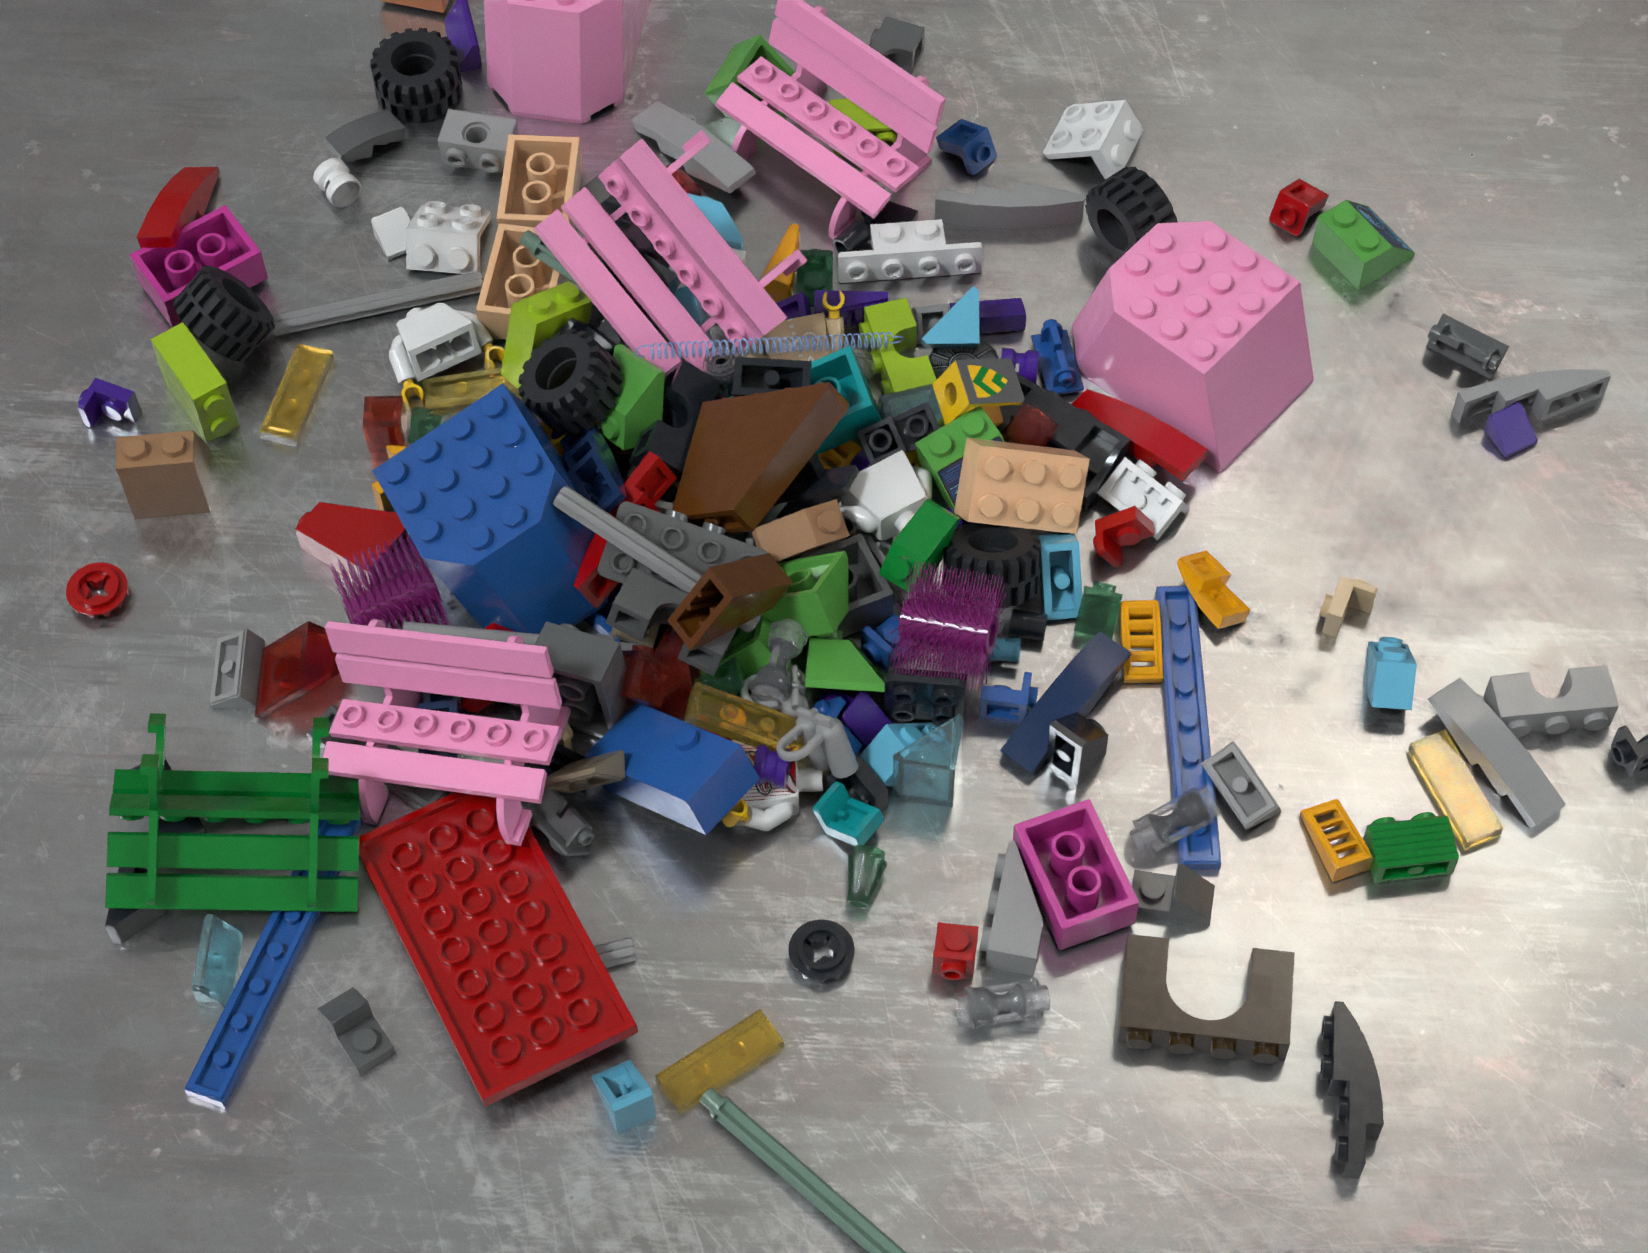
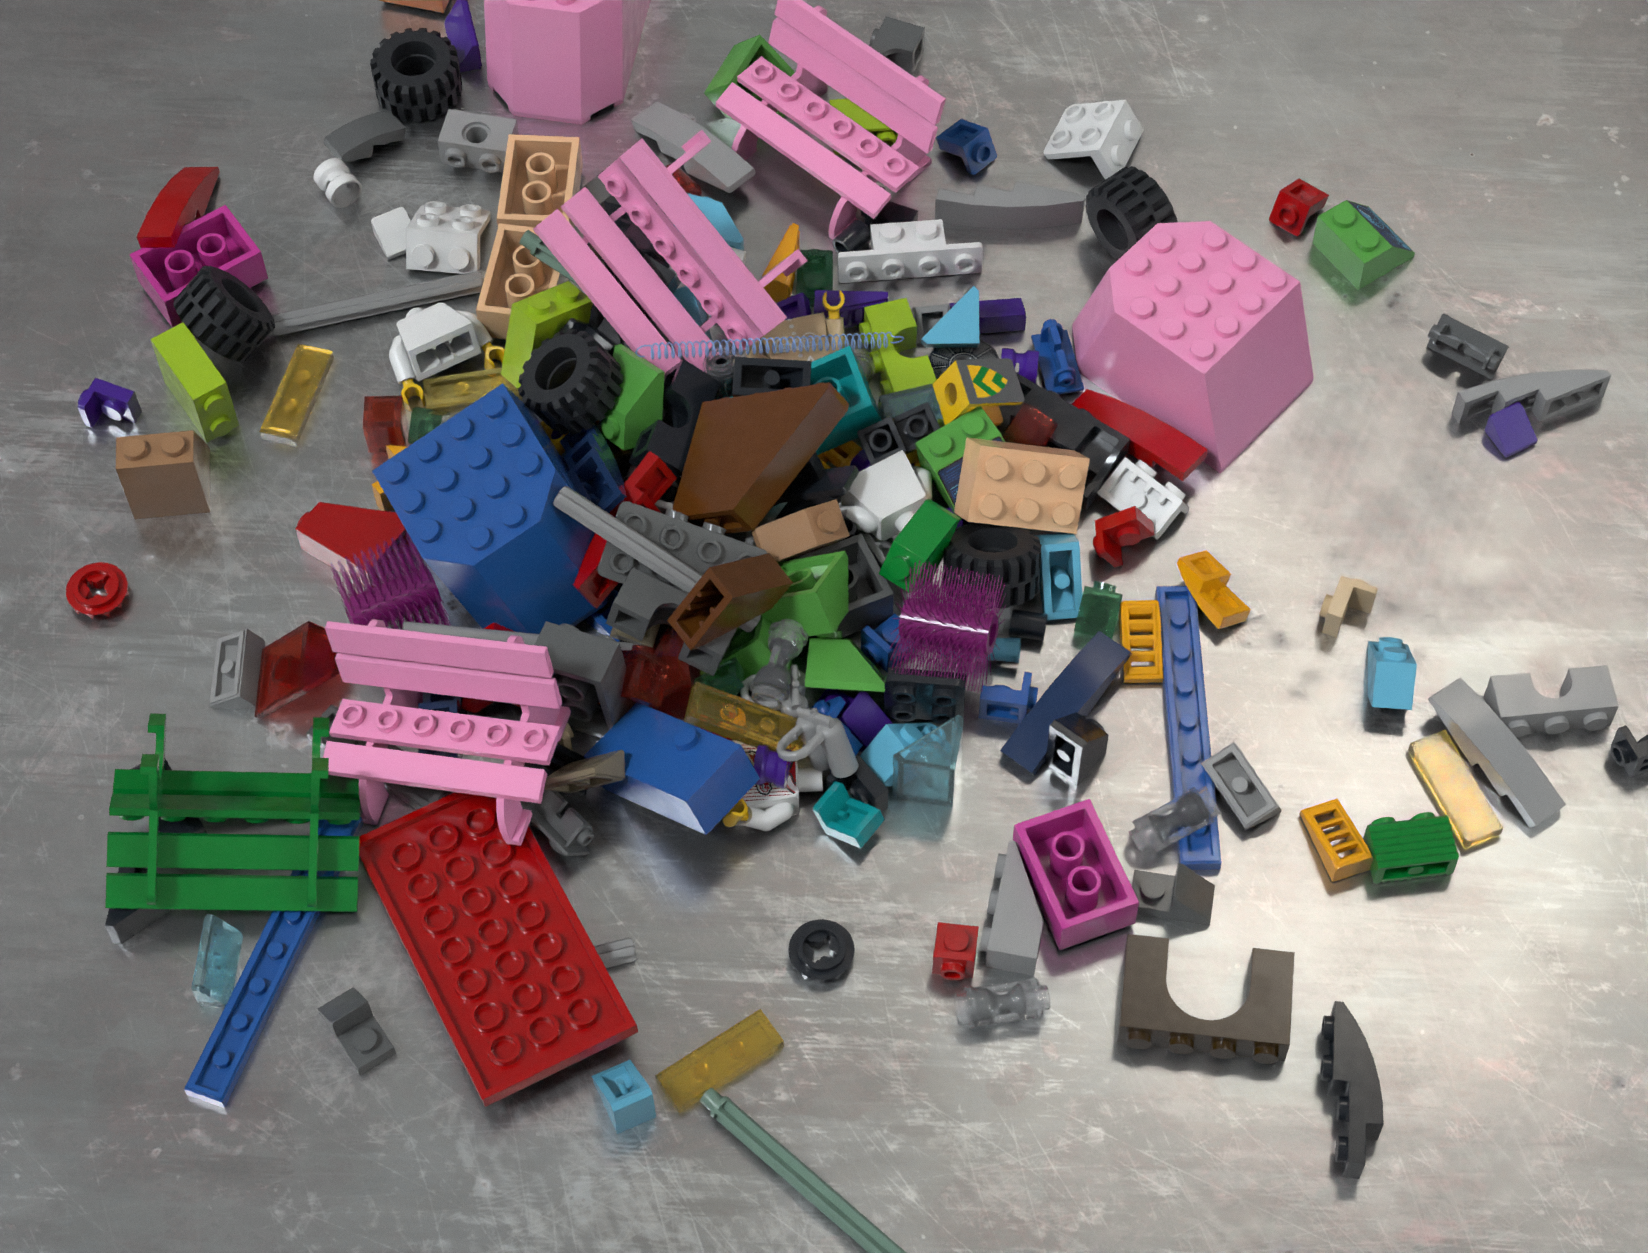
clear green cone [846,845,888,908] -> none

